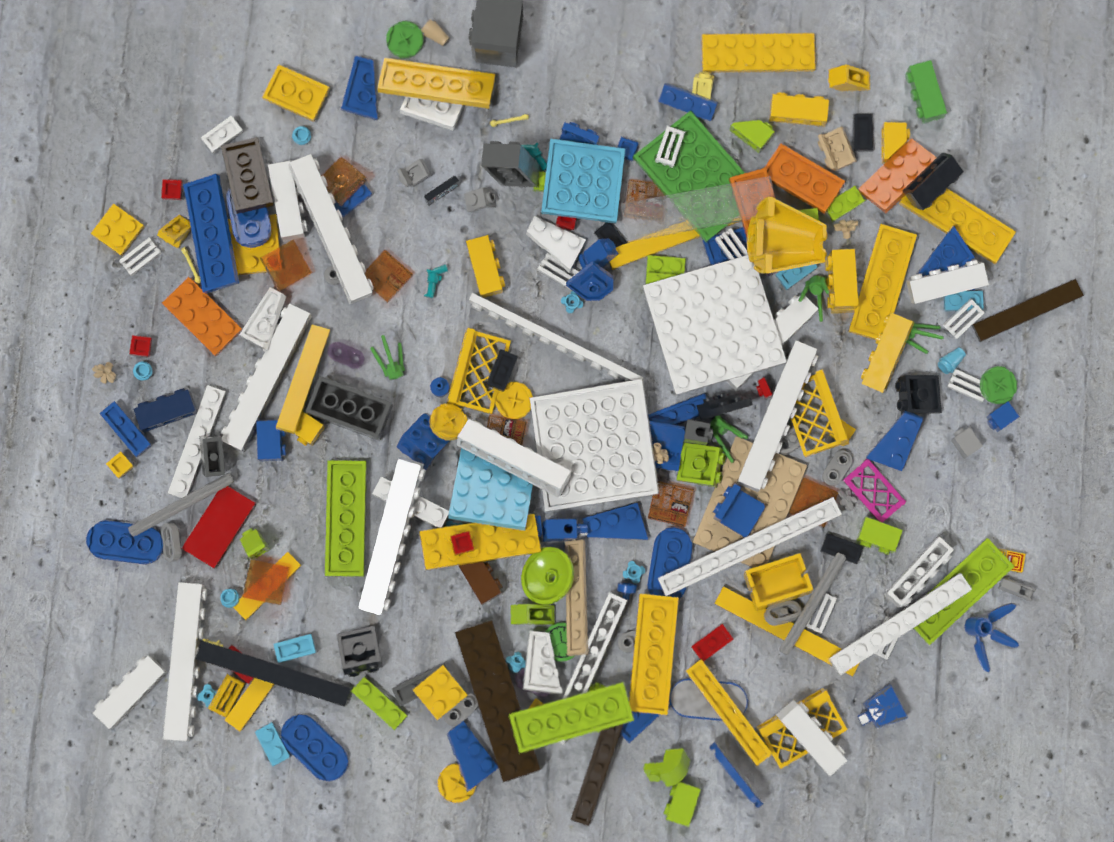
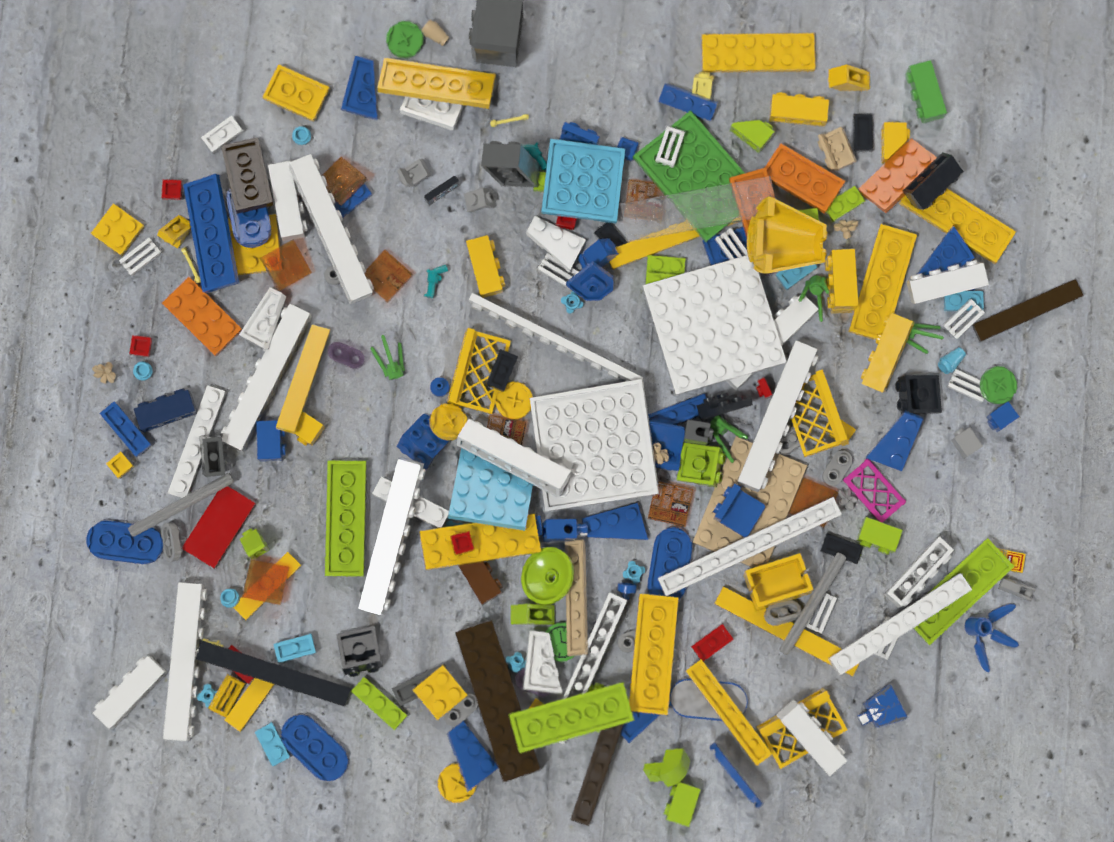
dark grey brick [306,376,393,441] -> none

